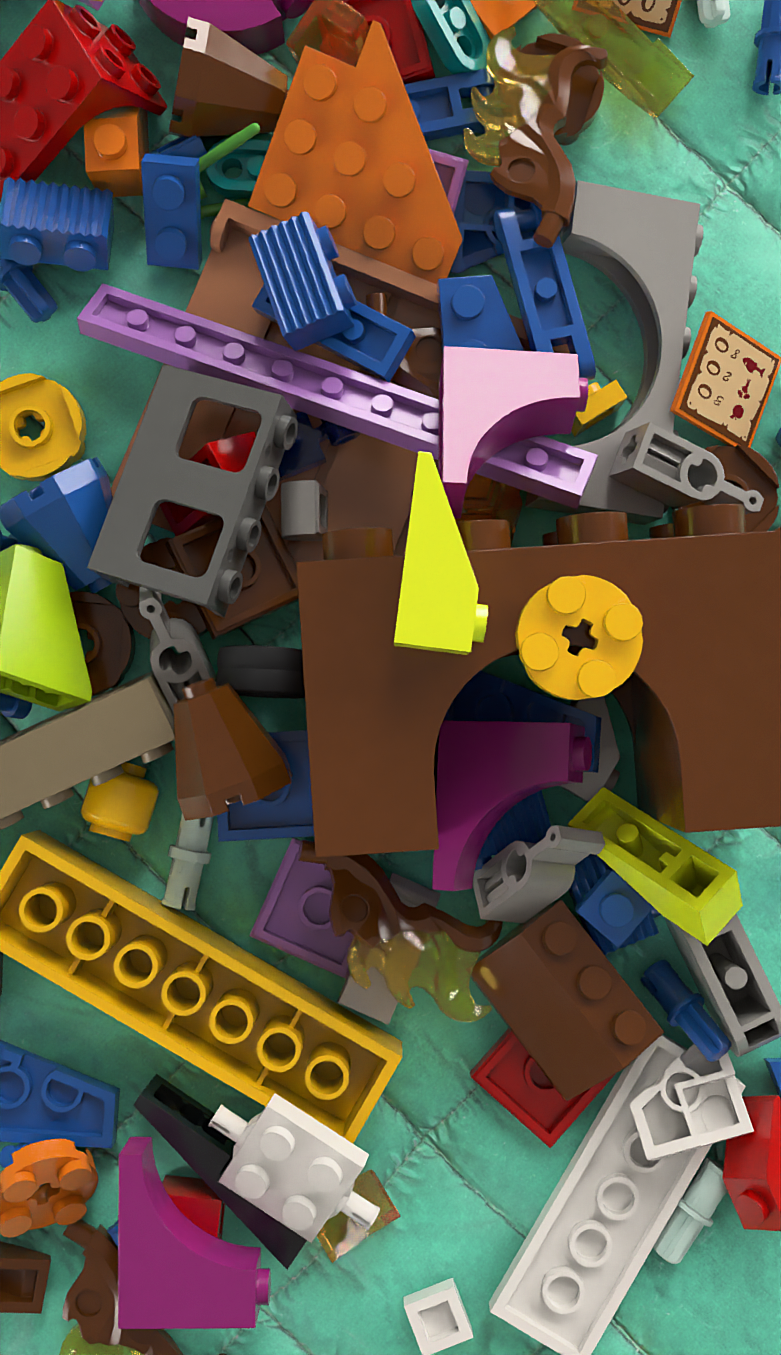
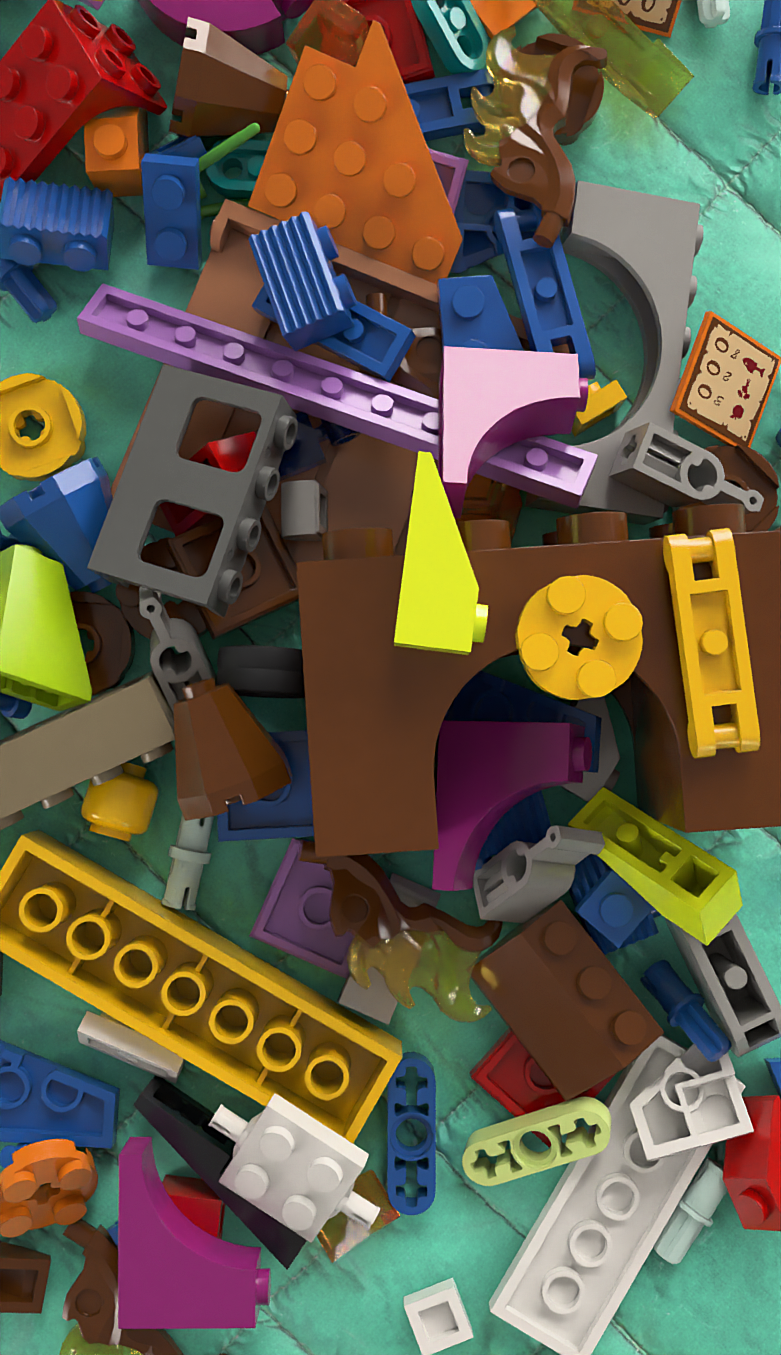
none -> white plate [77,1011,185,1084]
none -> blue beam [387,1052,436,1215]
none -> yellowish green beam [462,1097,612,1186]
none -> yellow plate [663,528,760,759]

